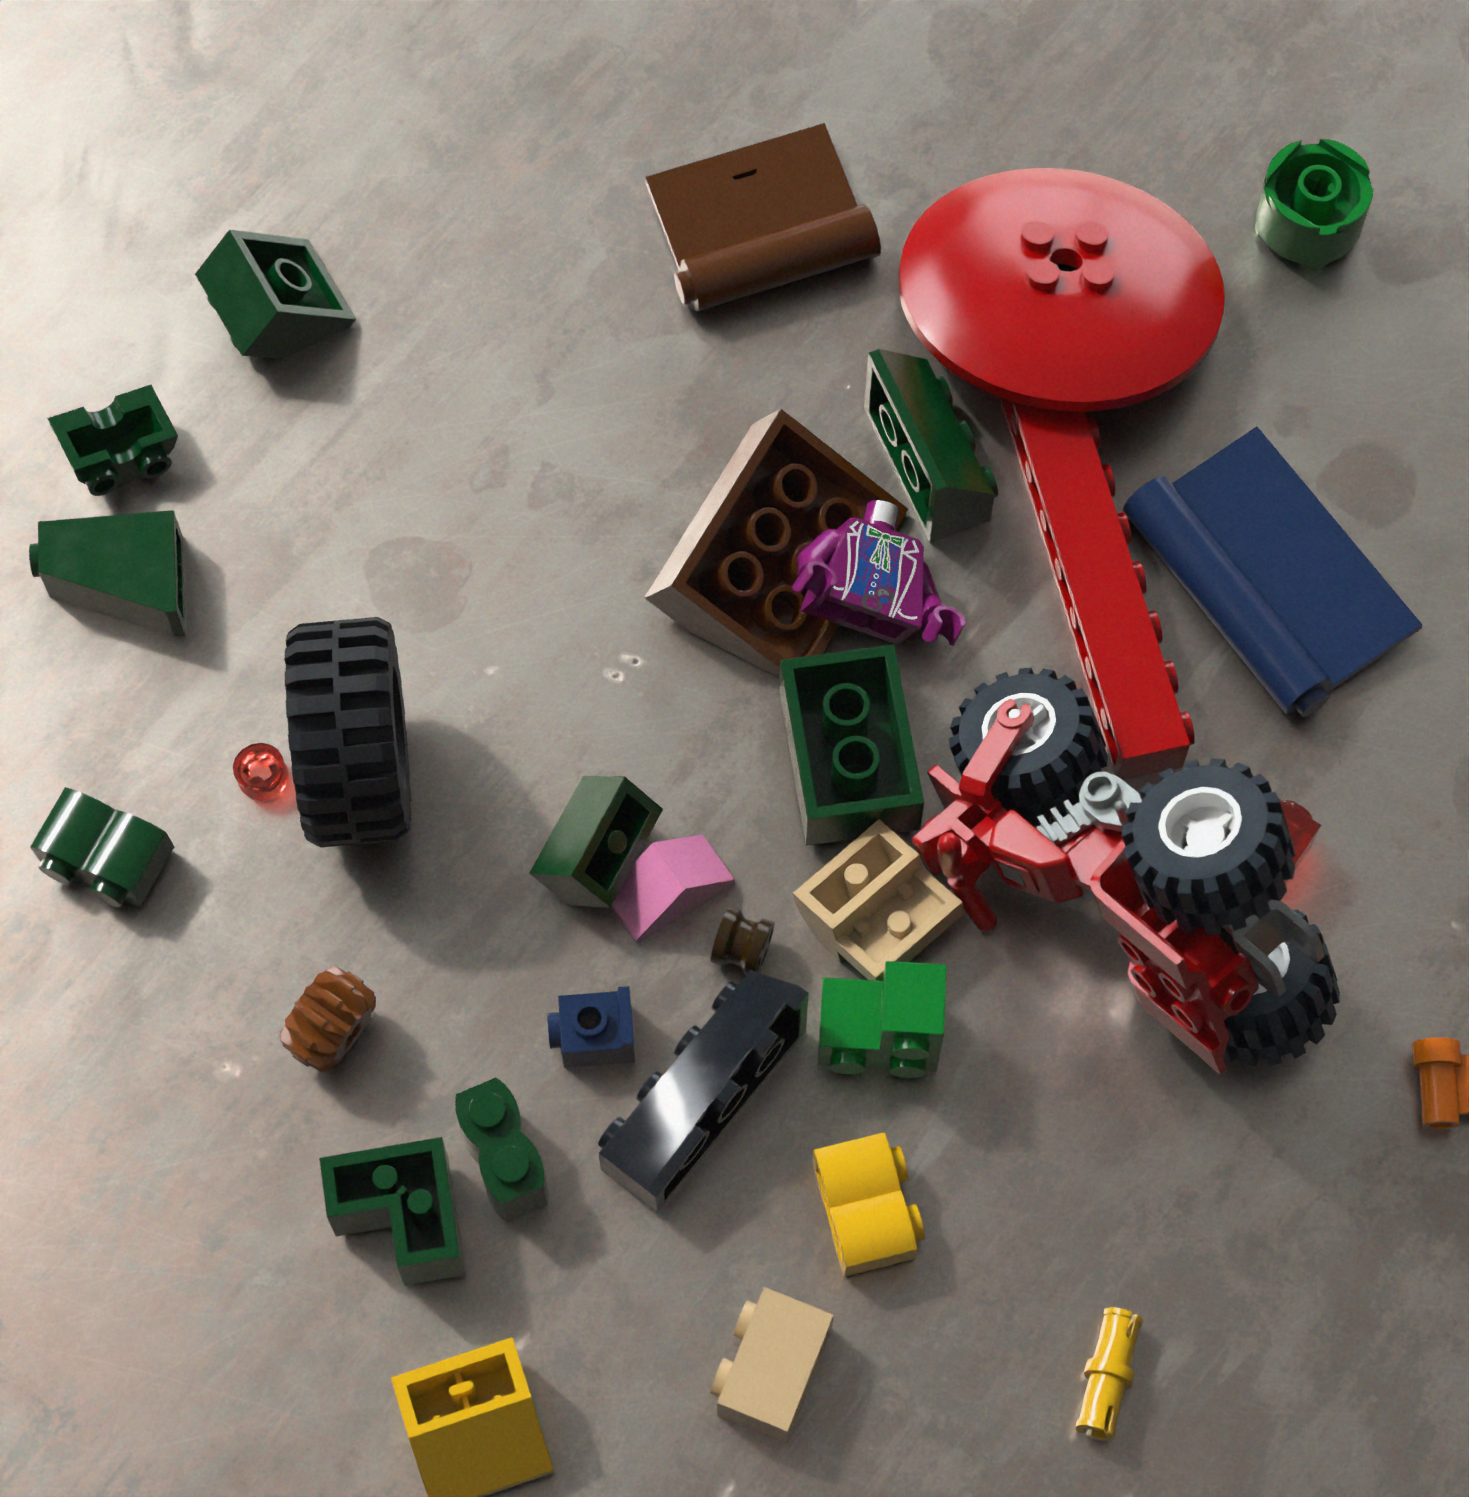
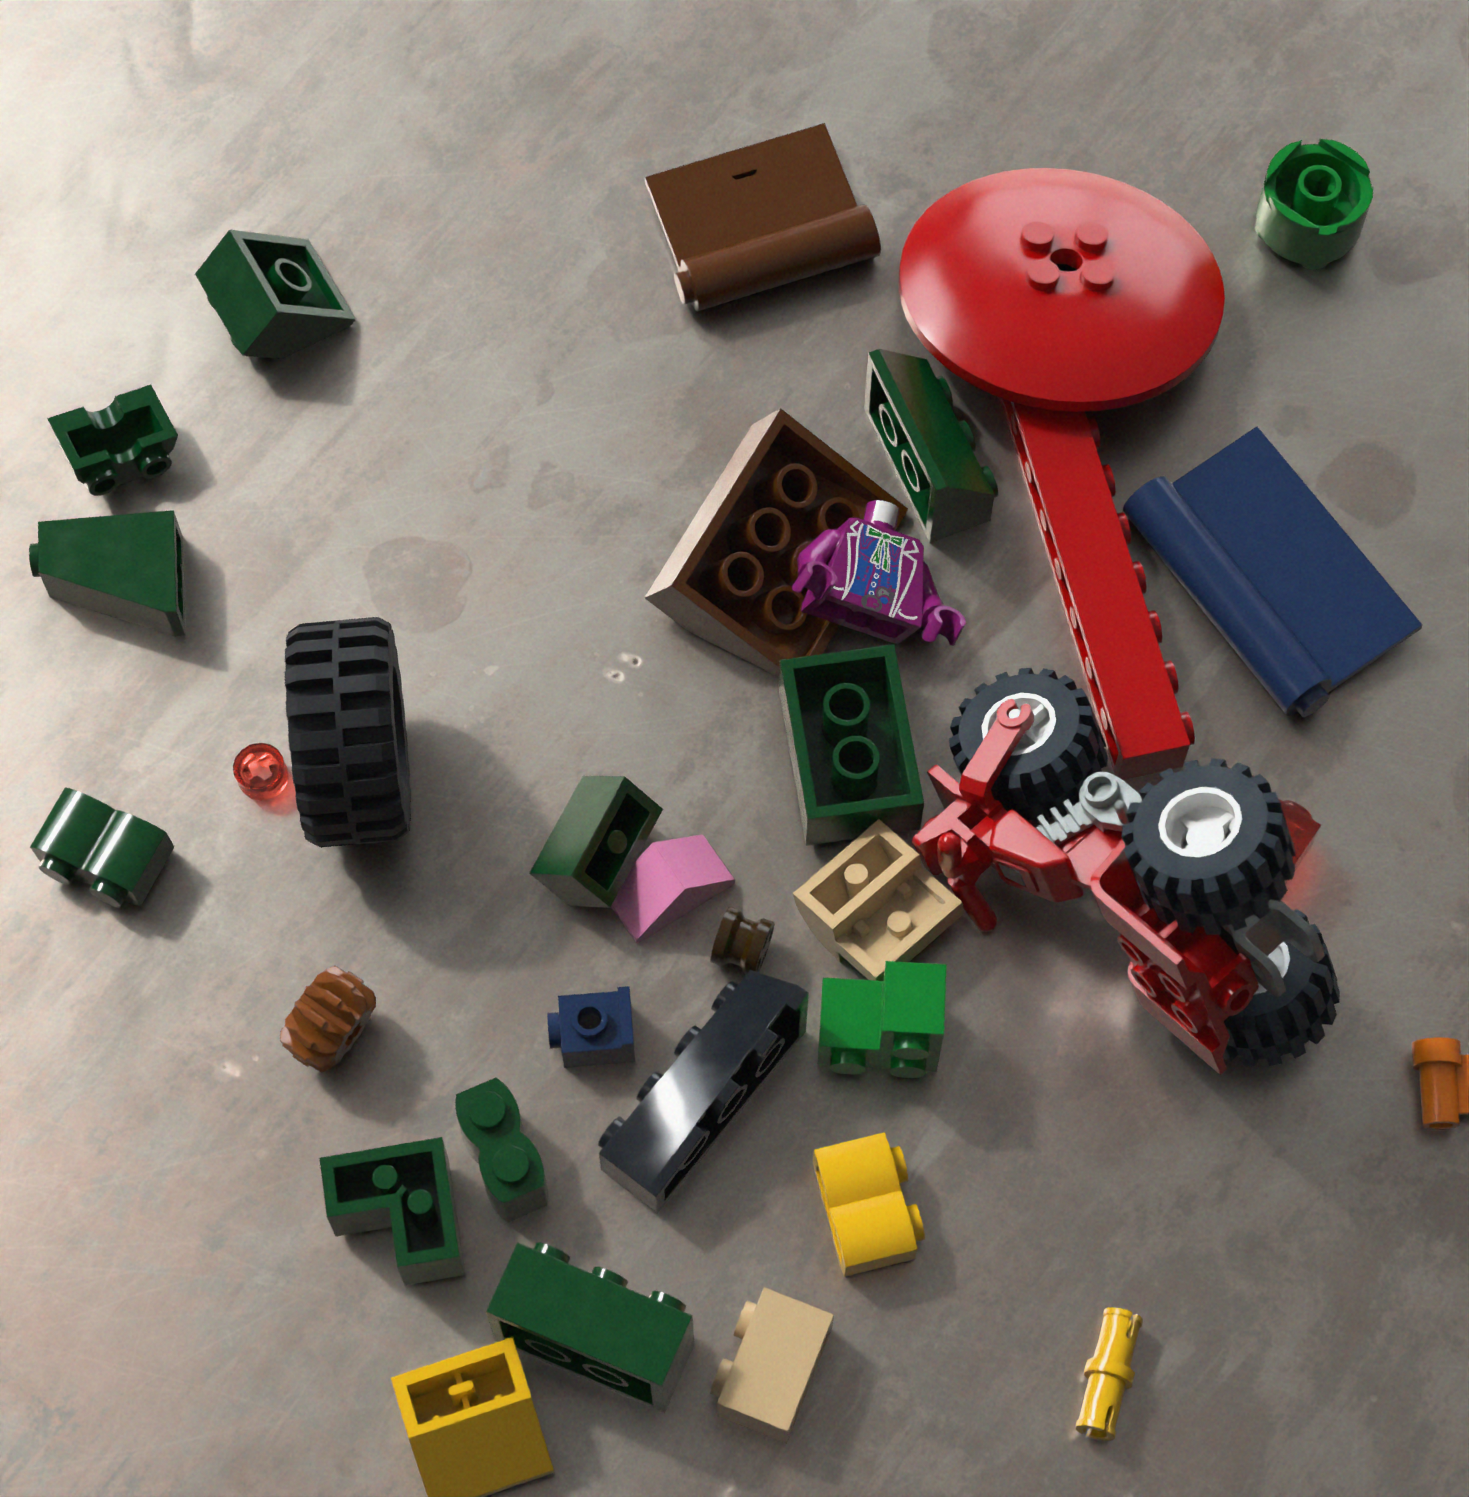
none -> dark green brick [486,1242,694,1413]

